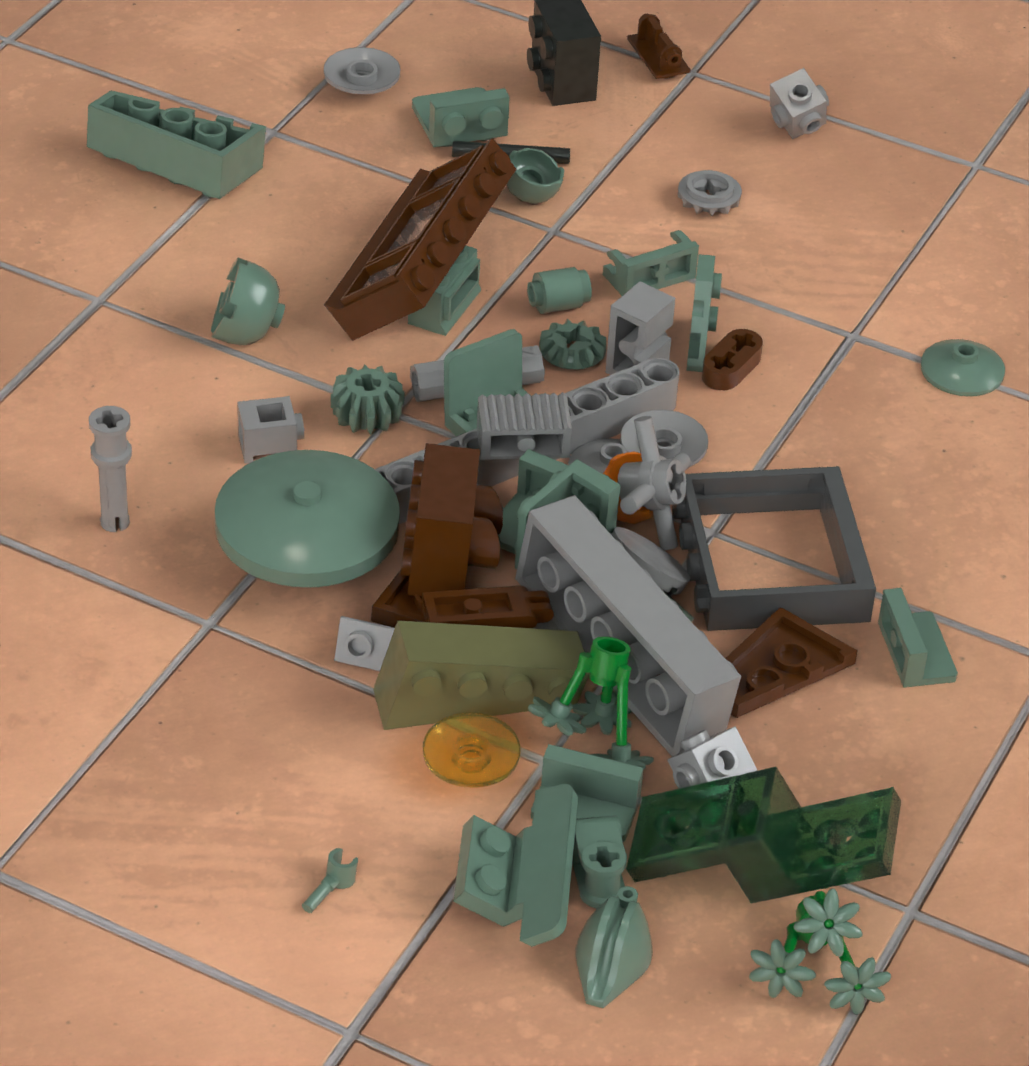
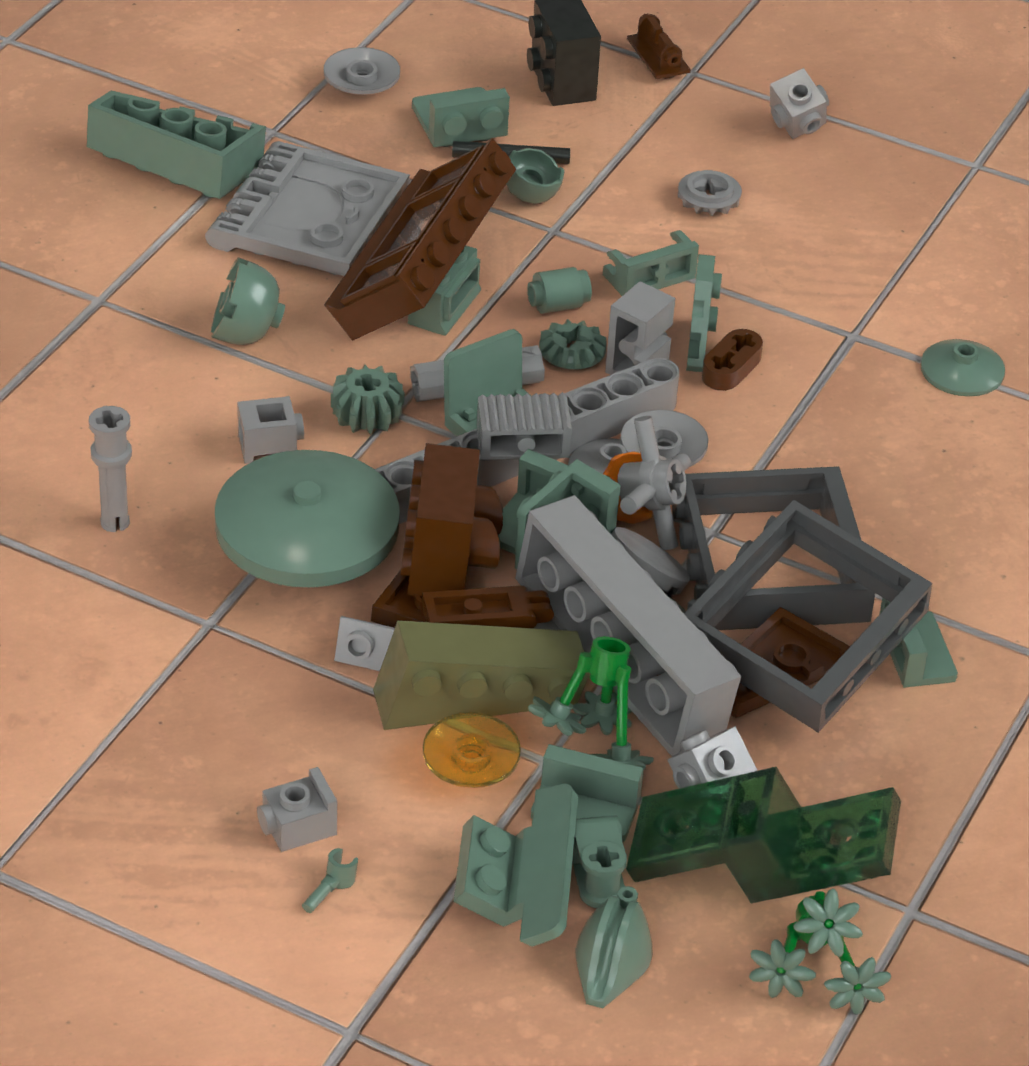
none -> light grey hinge [205,141,410,276]
none -> light grey brick [257,767,337,852]
none -> dark grey window [684,500,933,733]

